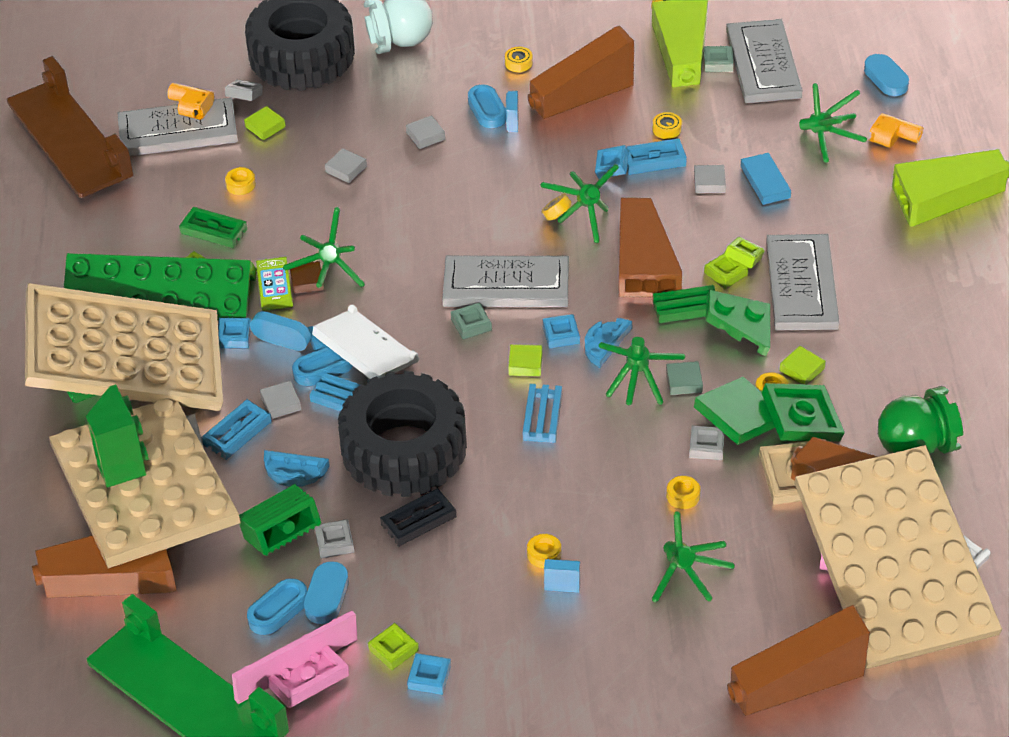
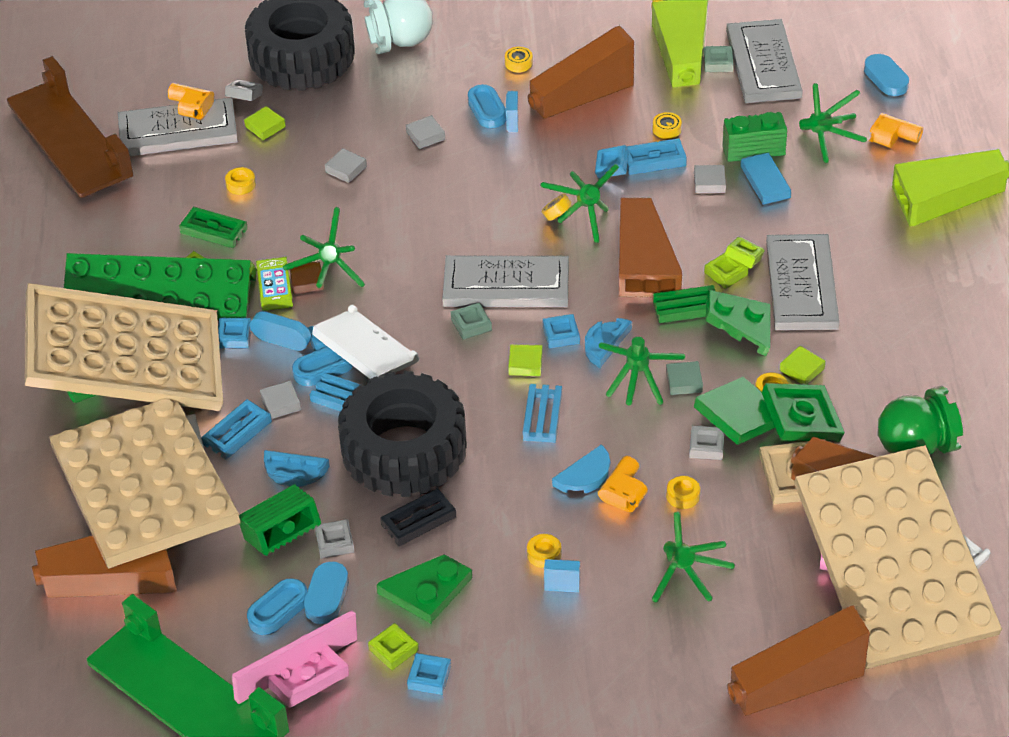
green slope [86,384,149,488] -> none
none -> green wing [377,554,473,624]
none -> dark azure tile [552,444,611,493]
none -> light orange piece [598,456,648,513]
none -> green brick [722,112,788,162]

